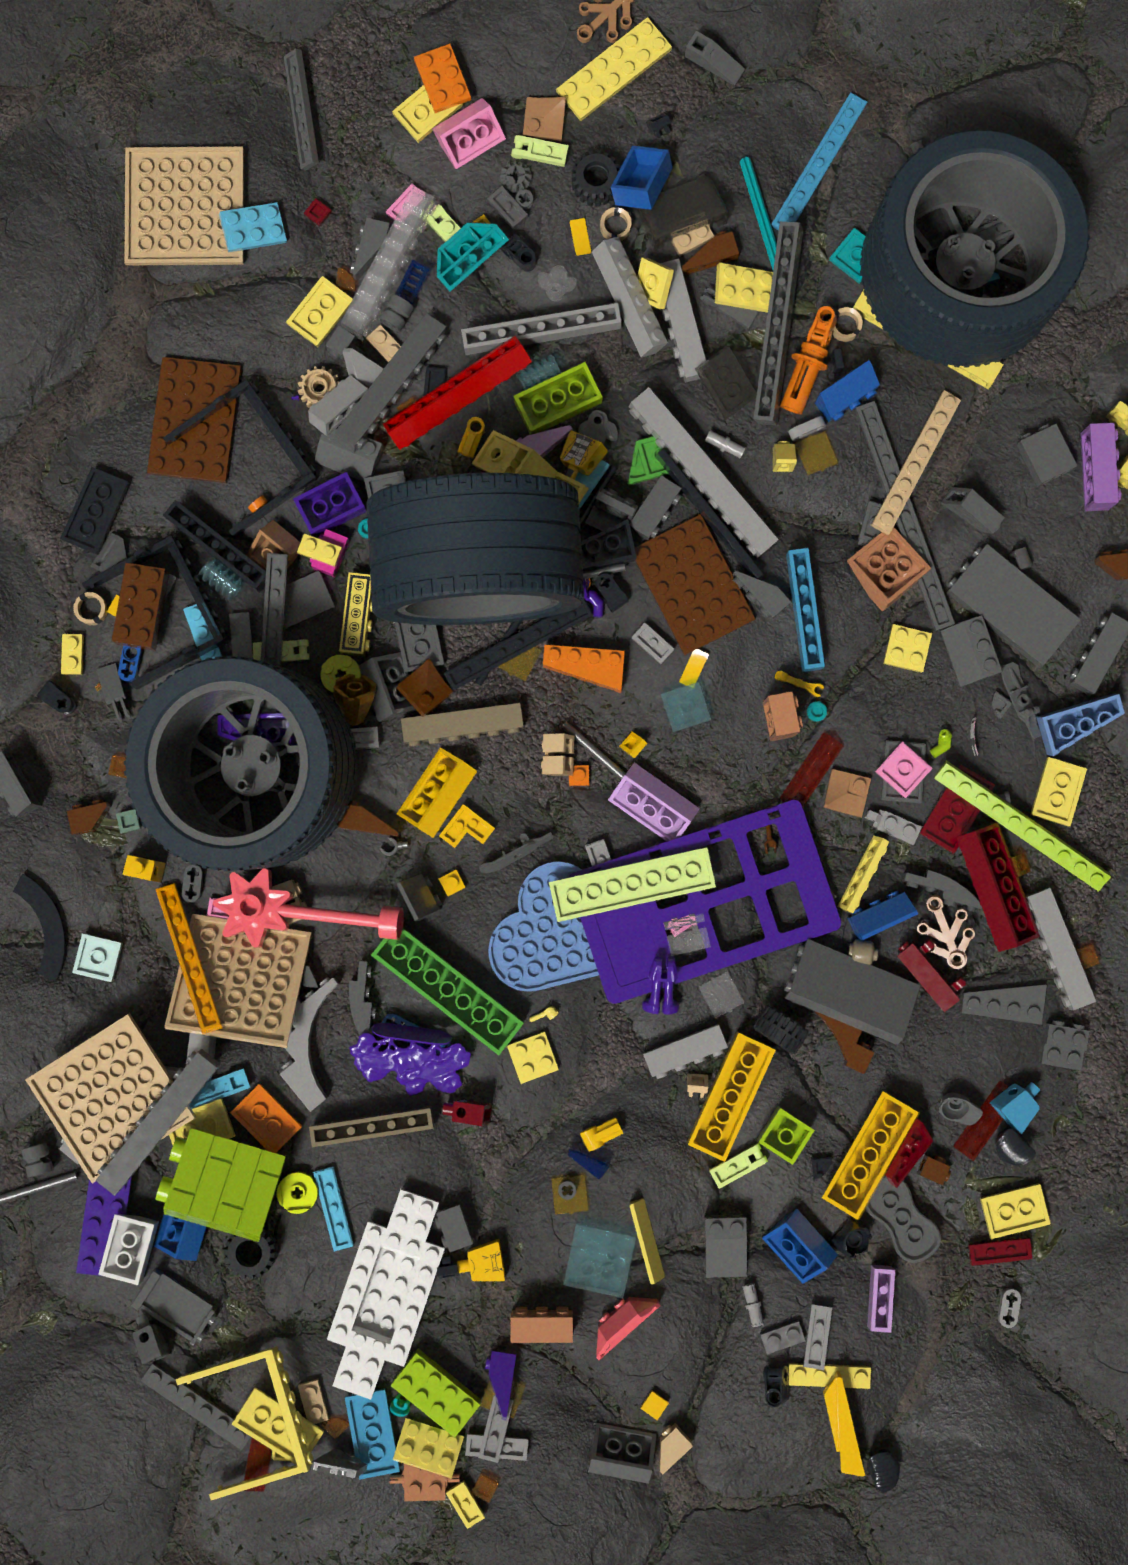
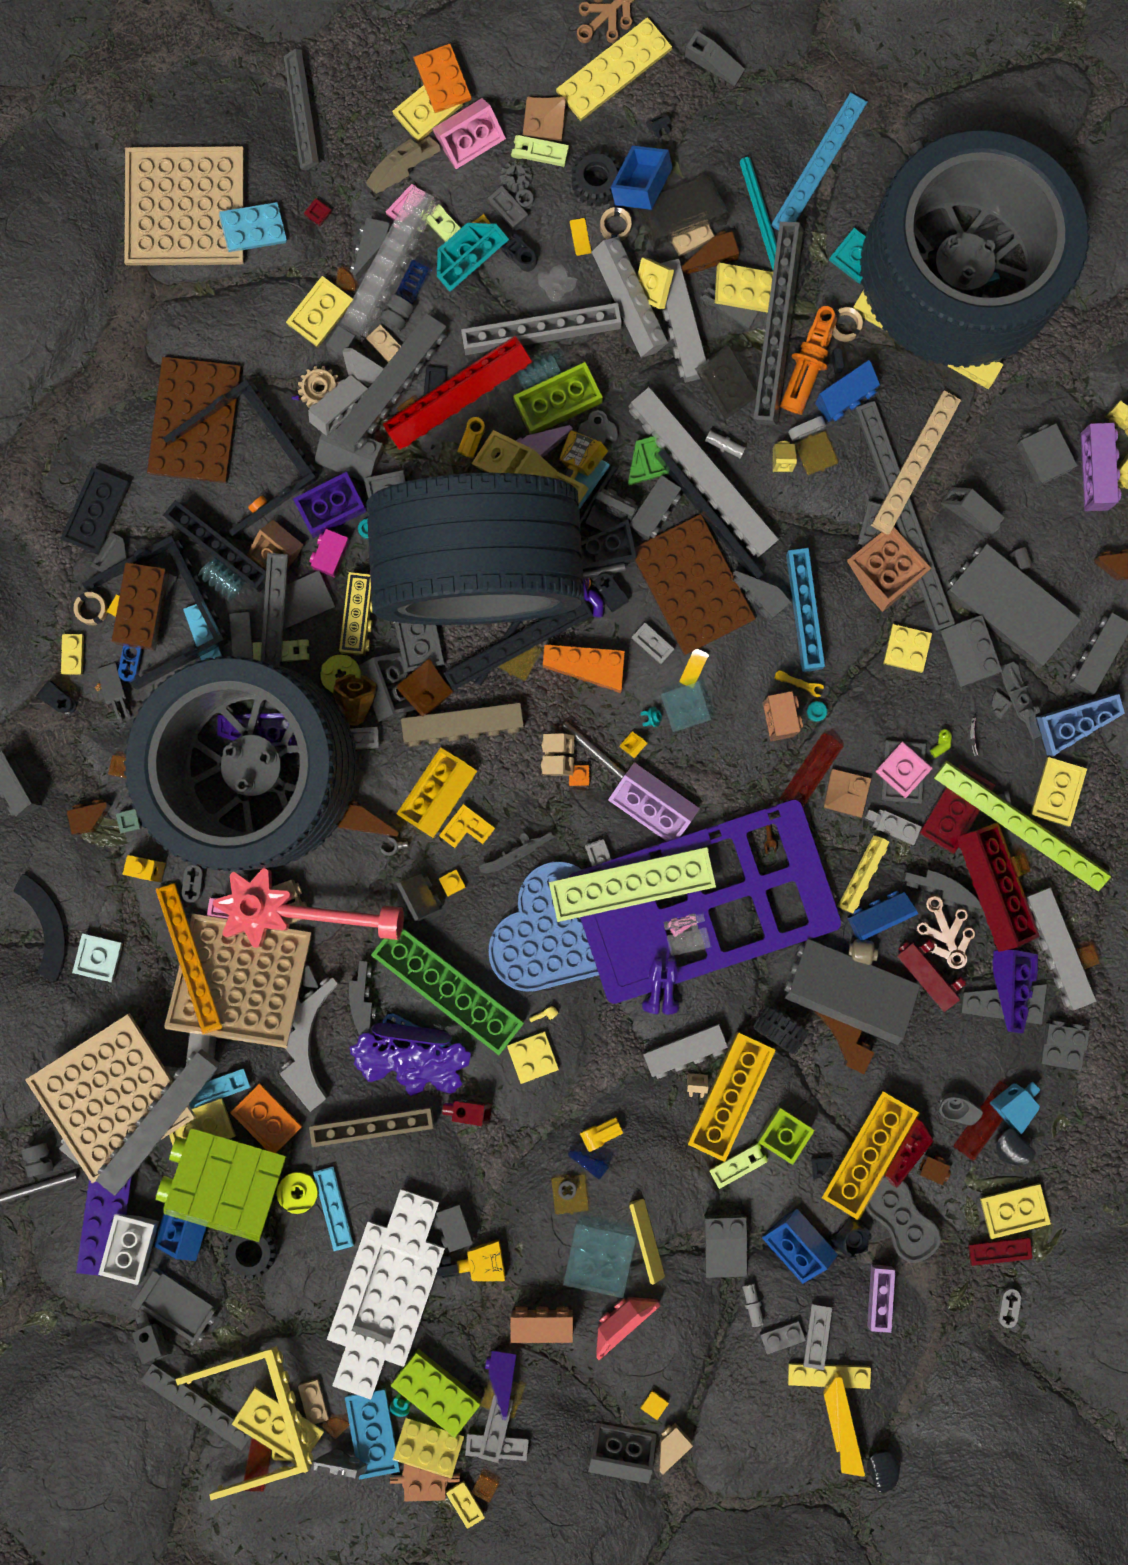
light yellow plate [297,534,342,567] -> none
clear piece [698,971,744,1018] -> none
black piece [763,1365,790,1407] -> none
none -> dark tan slope [366,136,441,194]
none -> teal plate [640,707,662,727]
none -> dark purple wedge [992,950,1038,1033]

